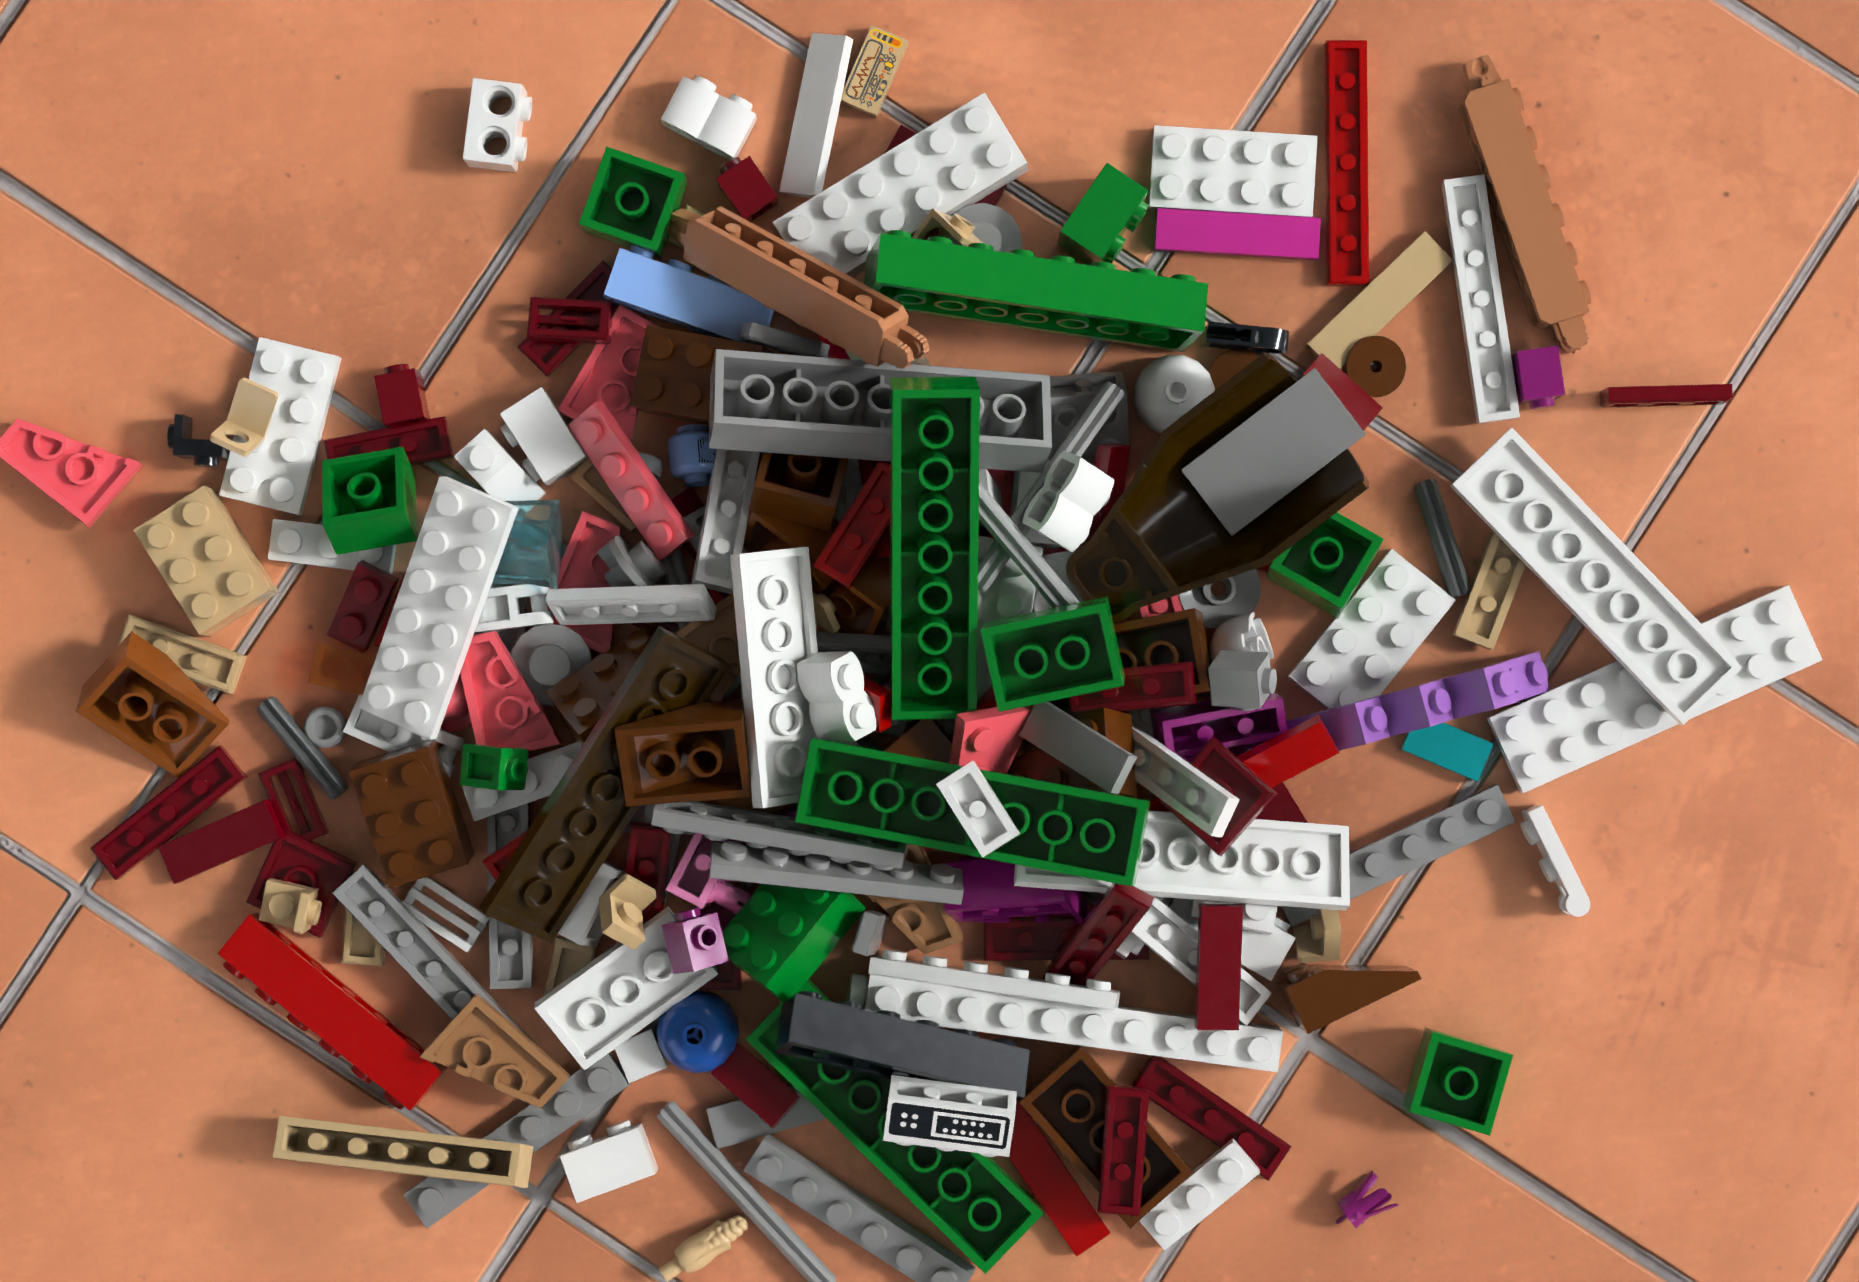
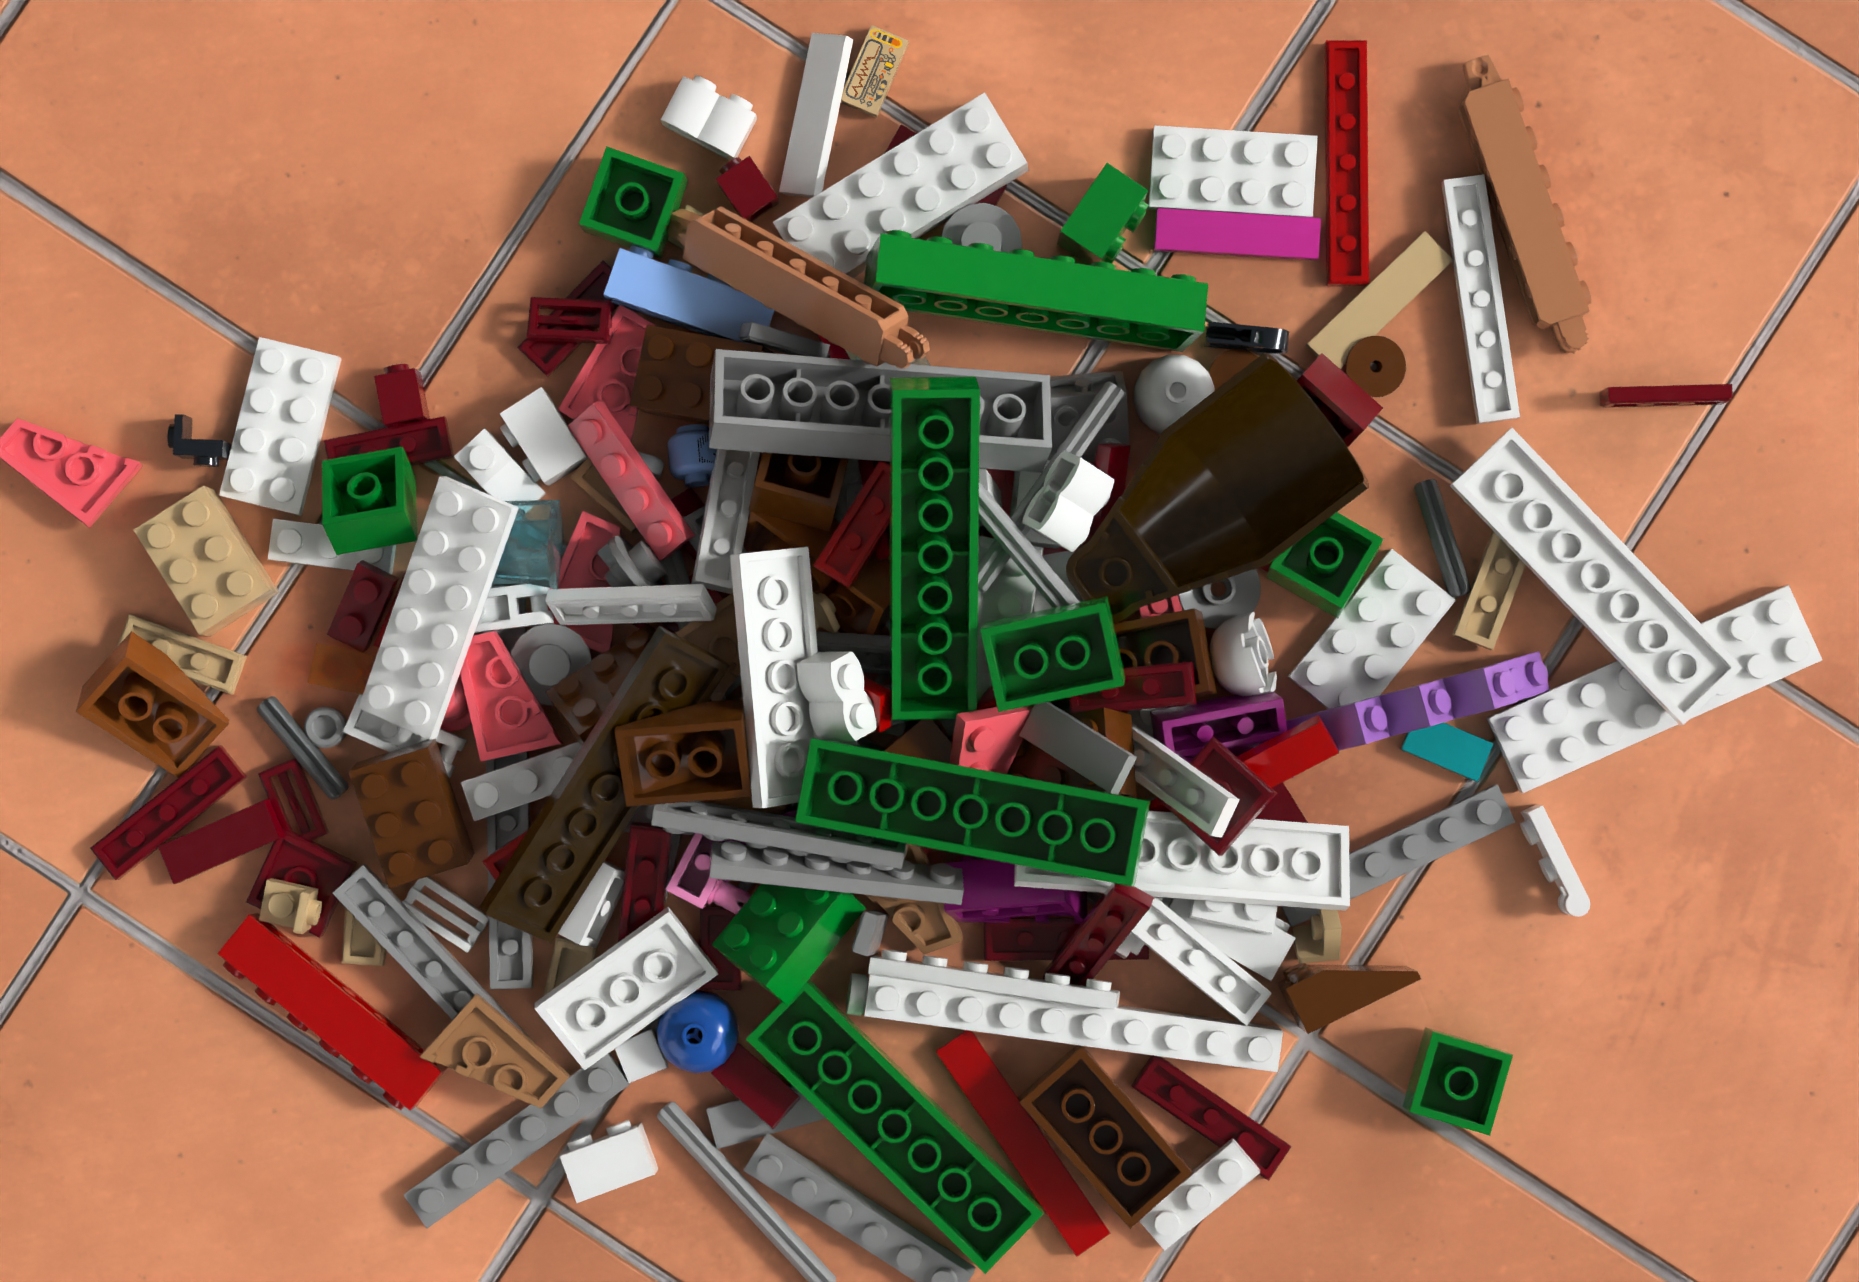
tan bracket [210,378,278,457] -> none
tan brick [273,1116,533,1188] -> none
green bracket [460,744,528,790] -> none
white brick [463,78,532,173] -> none
tan bracket [599,874,656,950] -> none
tan piece [659,1215,748,1282] -> none
magenta brick [661,907,729,974] -> none
black brick [775,991,1030,1103] -> none
white brick [883,1075,1017,1157] -> none
tan bracket [912,208,982,246] -> none
white plate [936,761,1020,857] -> none
dark red tile [1097,1085,1150,1216] -> none
light grey tile [1182,368,1366,536] -> none
dark red tile [1195,903,1243,1030] -> none
light grey brick [1208,650,1277,711] -> none
magenta piece [1336,1170,1399,1229] -> none
magenta brick [1511,346,1565,410] -> none

